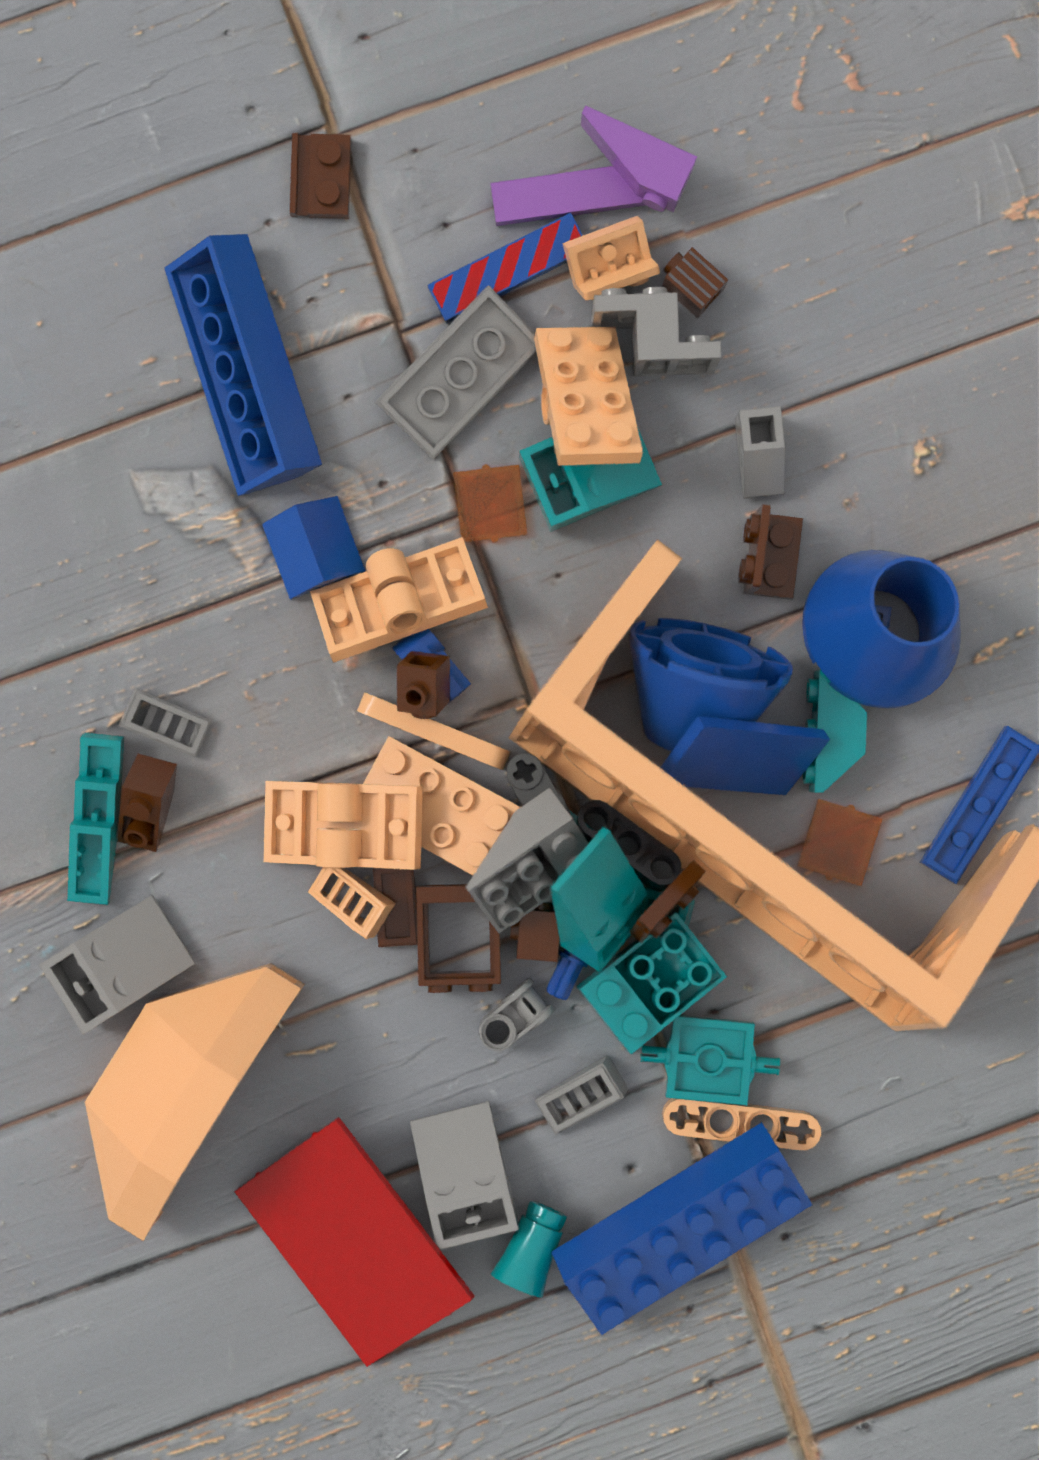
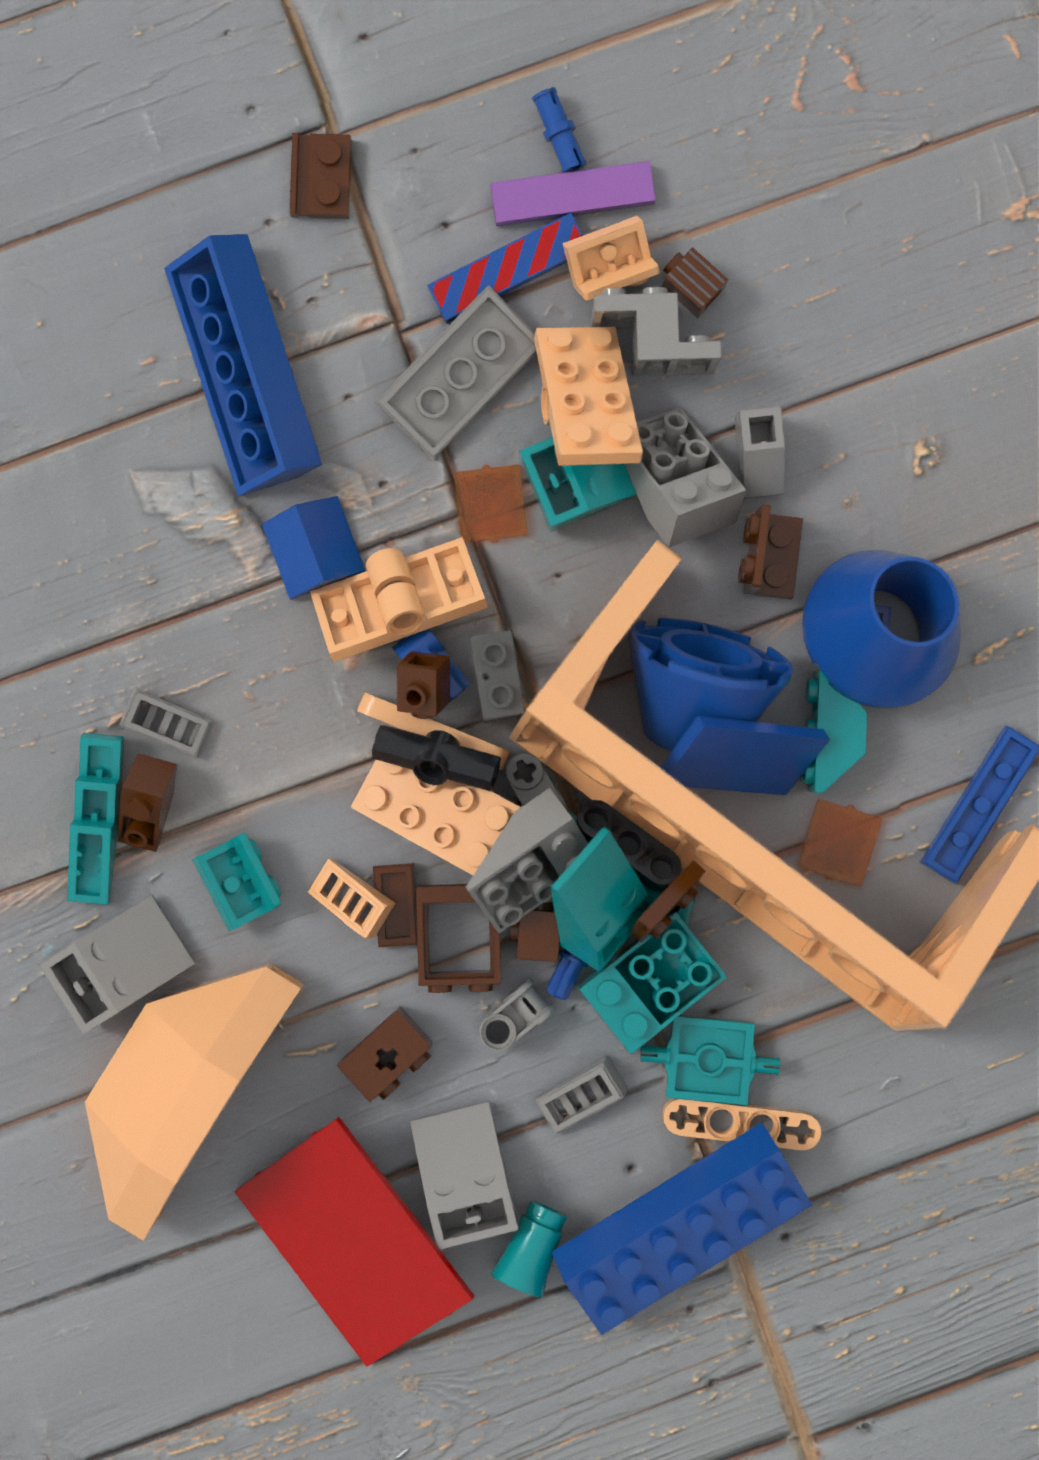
light nougat plate [263,781,423,870] -> none
medium lavender slope [581,105,697,212] -> none
none -> teal bracket [192,833,282,932]
none -> reddish brown brick [337,1006,432,1102]
none -> black piece [372,725,501,791]
none -> dark grey panel [470,630,525,722]
none -> blue pin [532,87,587,173]
none -> light grey slope [625,407,746,548]

